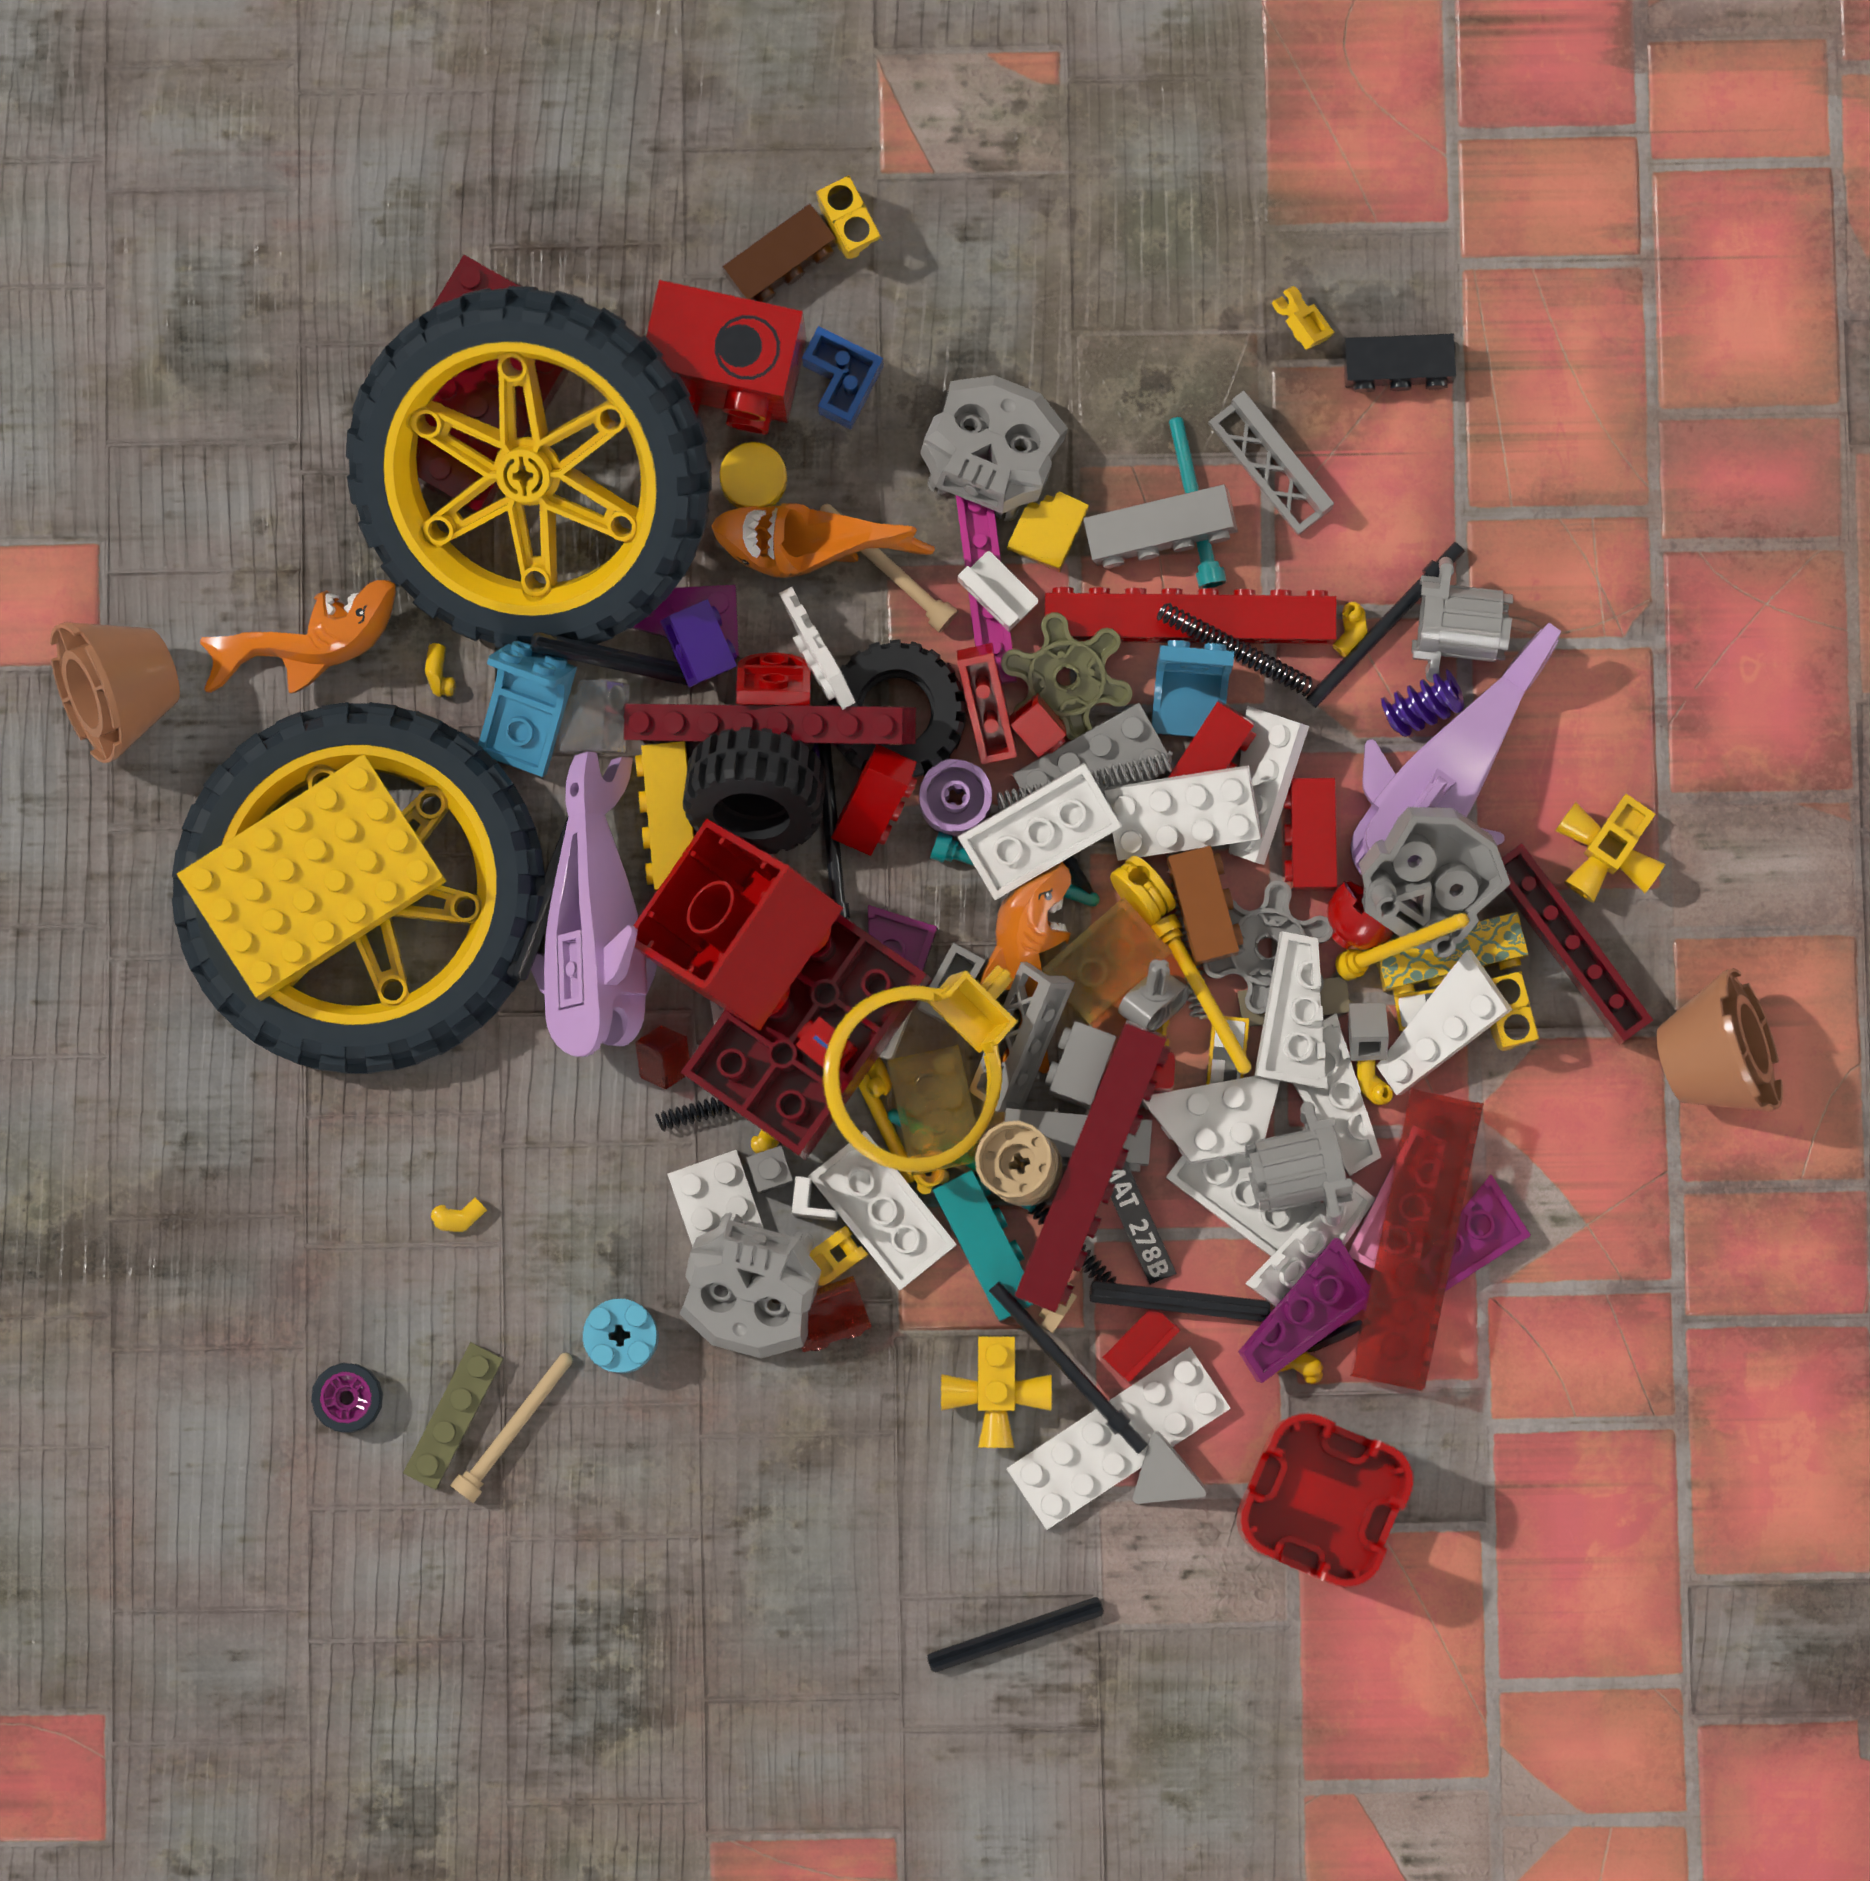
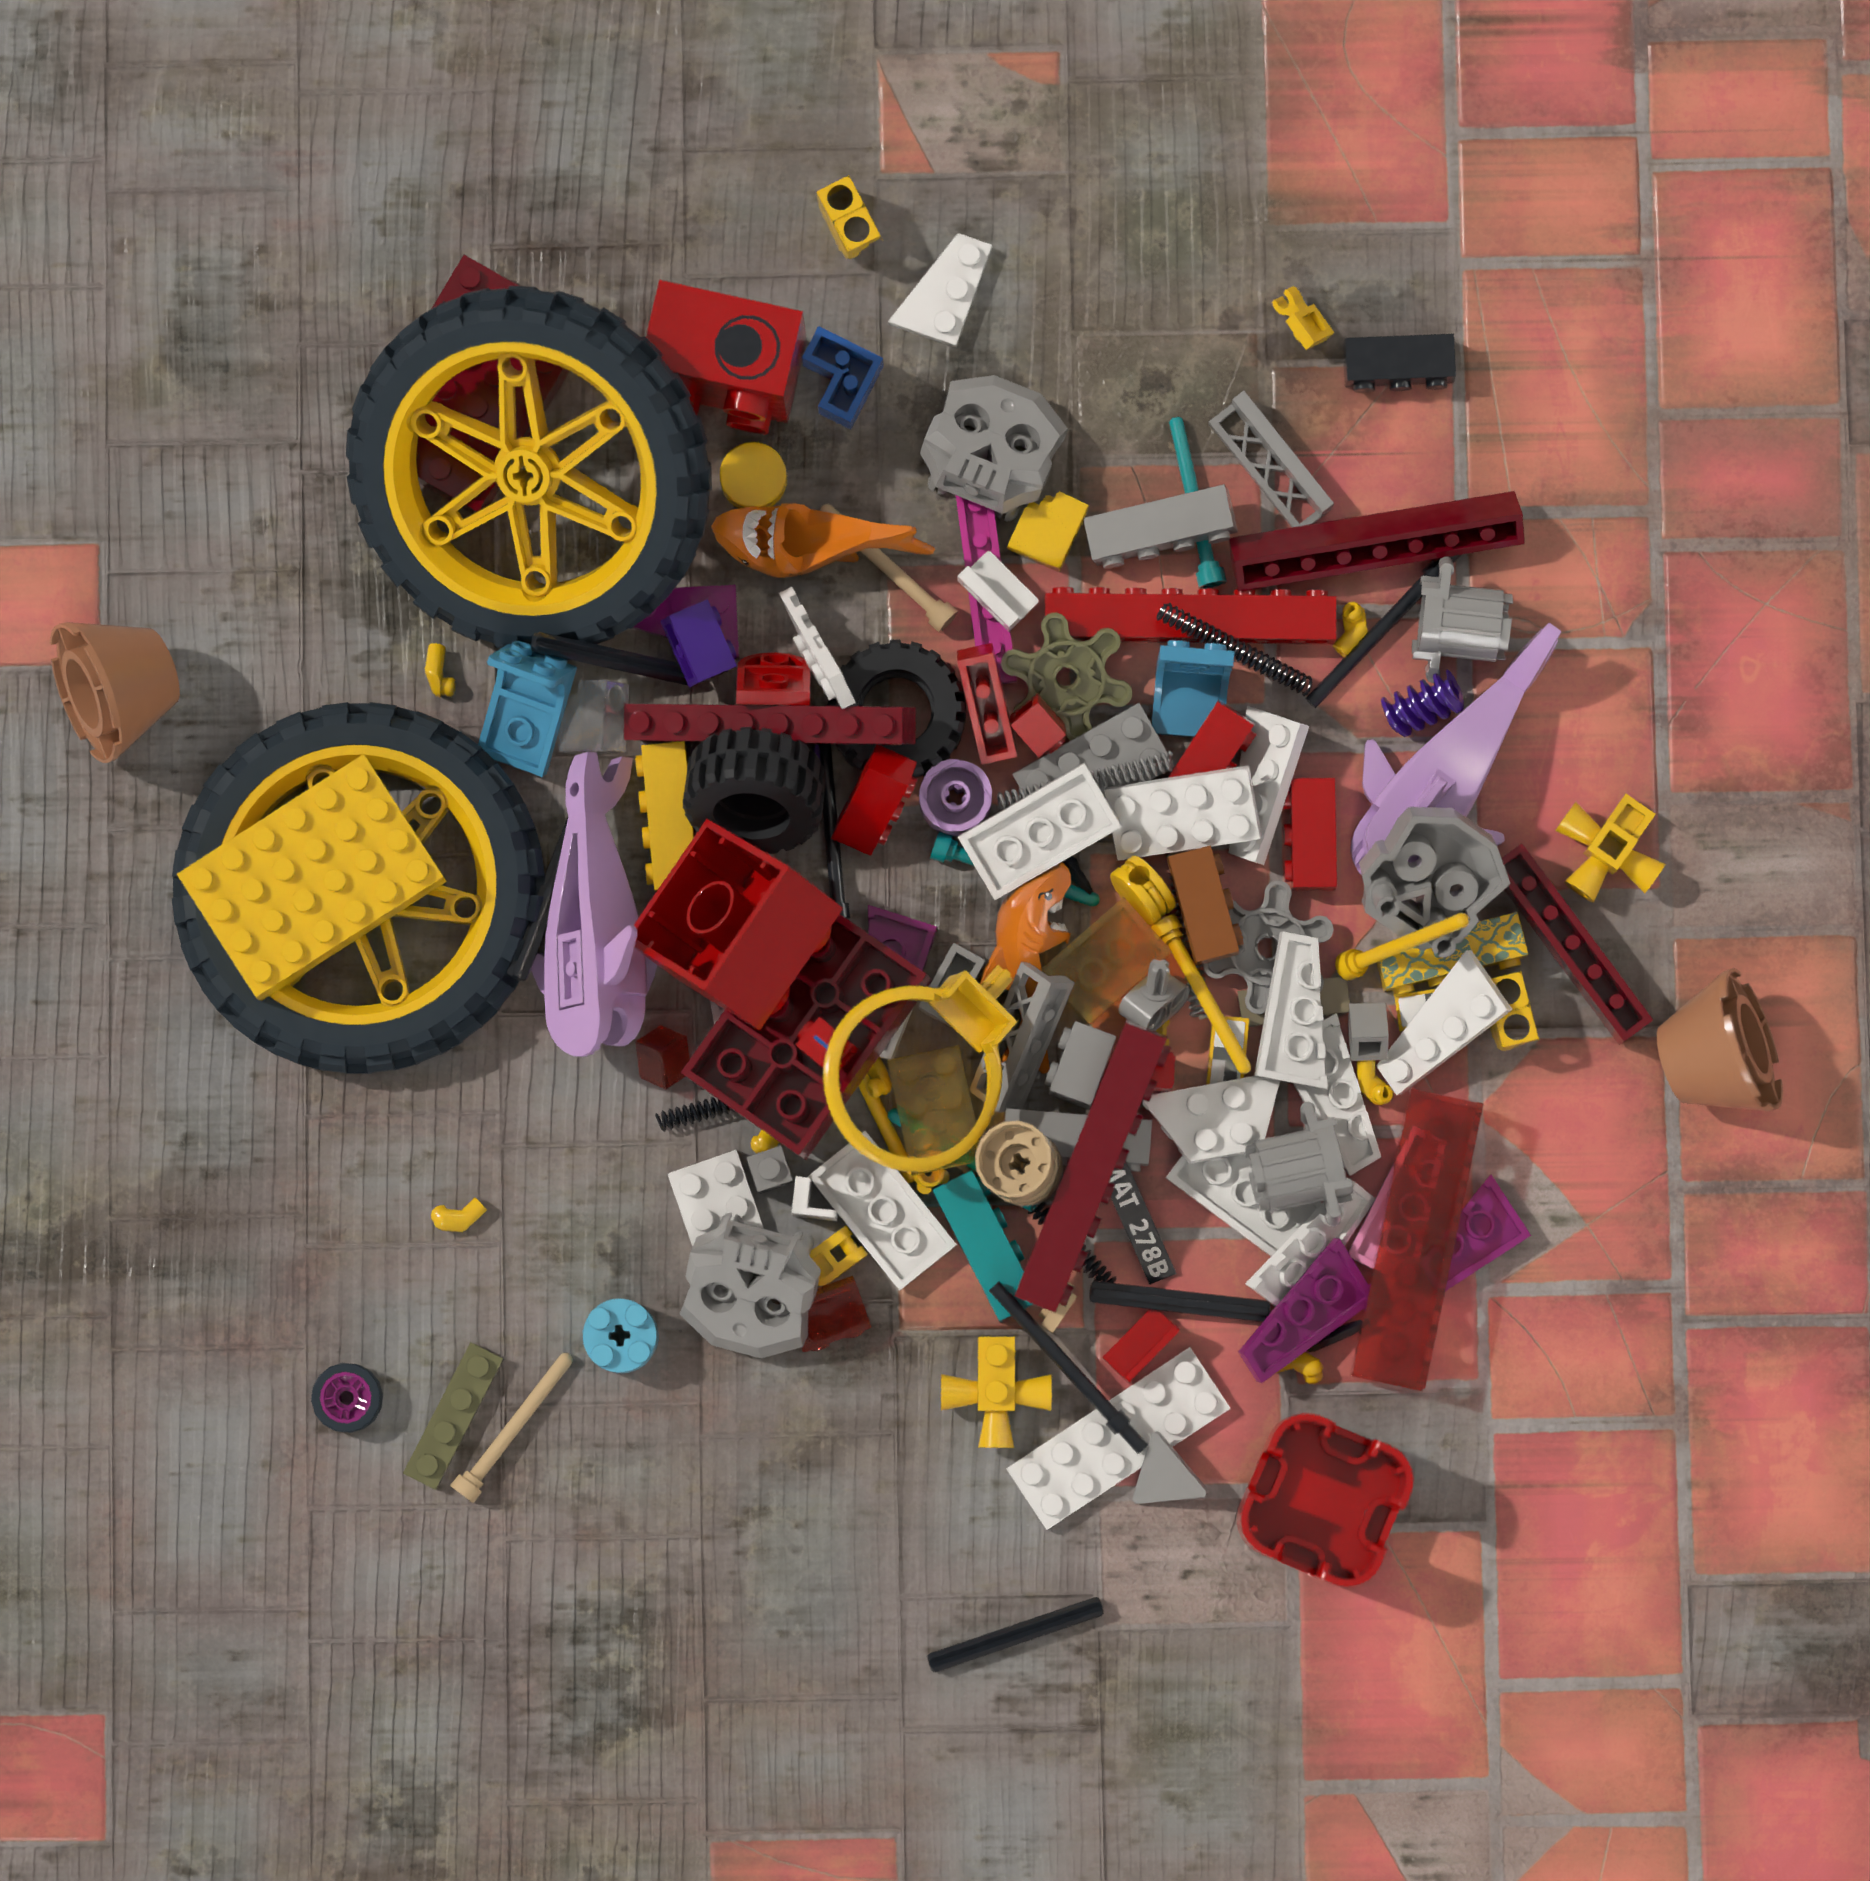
orange piece [200,580,396,693] -> none
reddish brown brick [722,204,836,303] -> none
red cylinder [1327,880,1394,950] -> none
none -> white wing [888,233,992,348]
none -> dark red brick [1229,491,1525,591]

